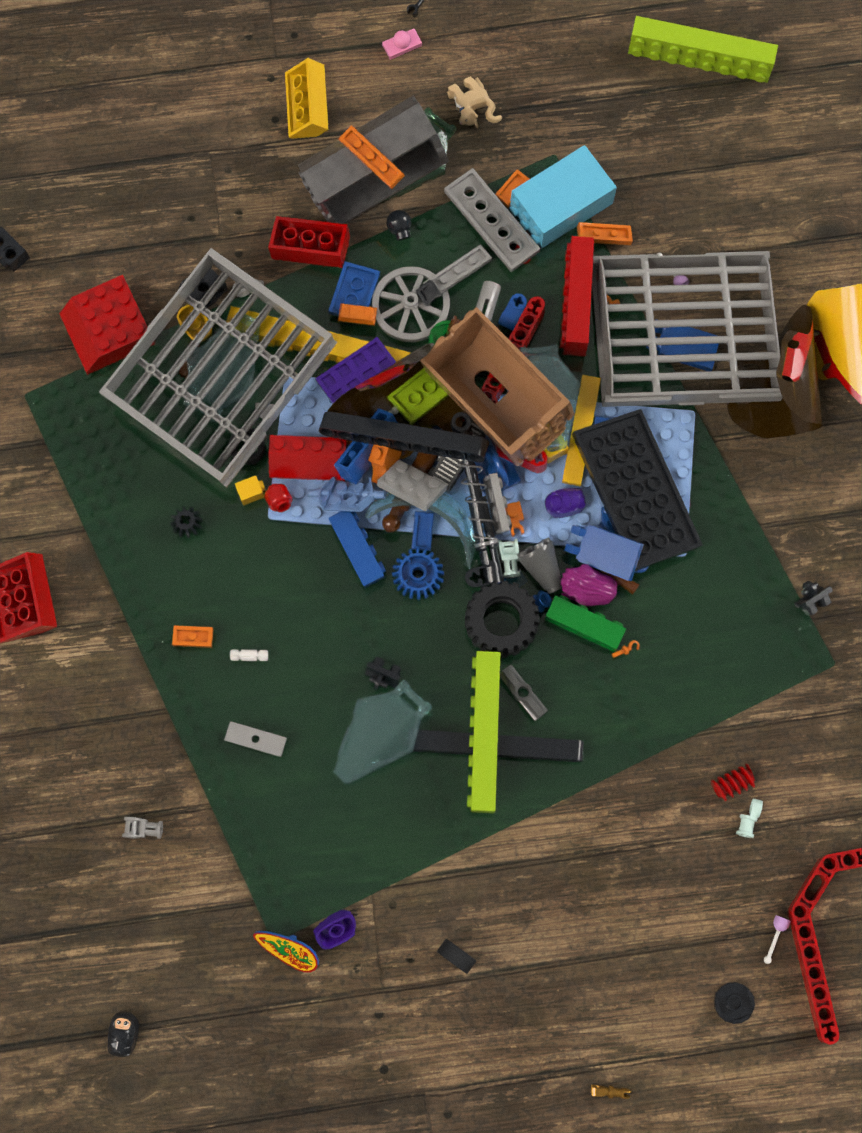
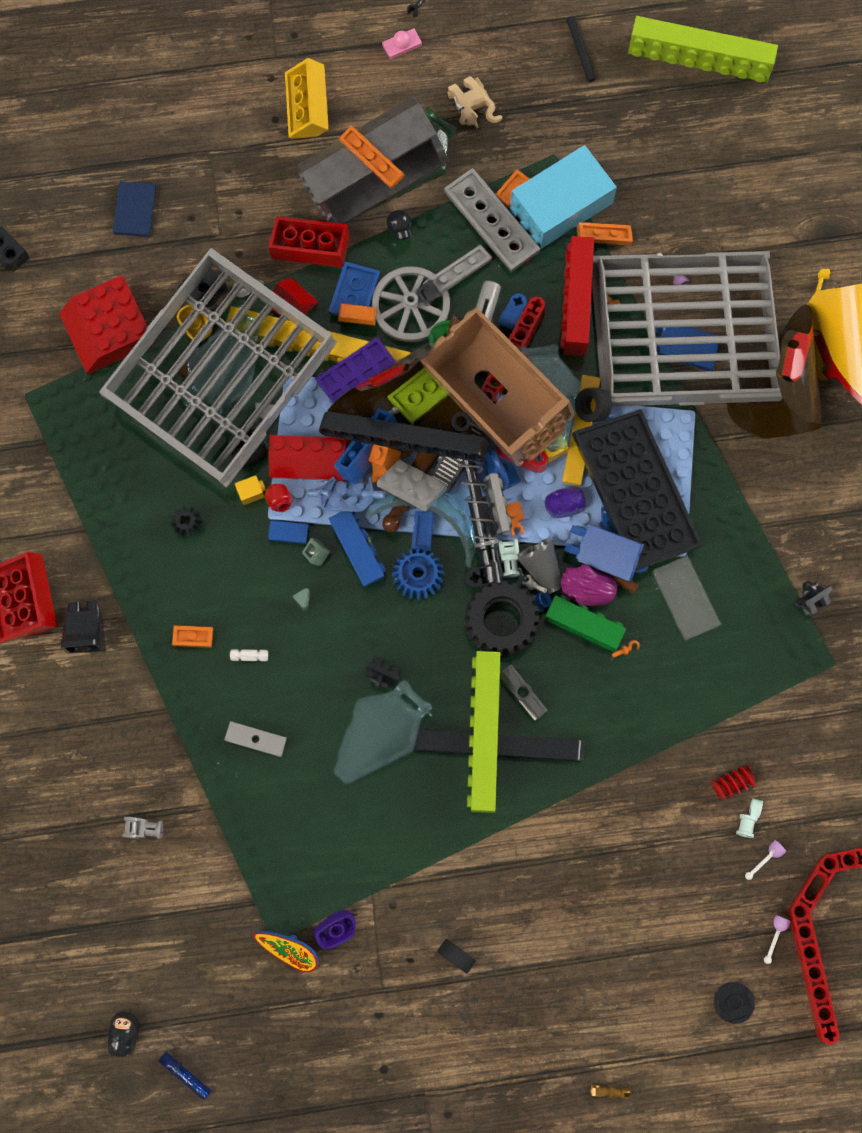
none -> black hips [61,600,106,654]
none -> dark blue tile [113,181,156,237]
none -> clear blue axle [157,1051,211,1100]
none -> blue tile [268,521,309,544]
none -> red slope [272,278,318,321]
none -> sand green slope [292,588,310,611]
none -> sand green slope [302,537,331,566]
none -> white hand [522,575,547,593]
none -> black piece [566,16,596,83]
none -> black tyre [575,388,612,422]
none -> clear tile [652,556,721,641]
none -> hinge [745,840,787,880]
none -> yellow hand [816,269,830,292]

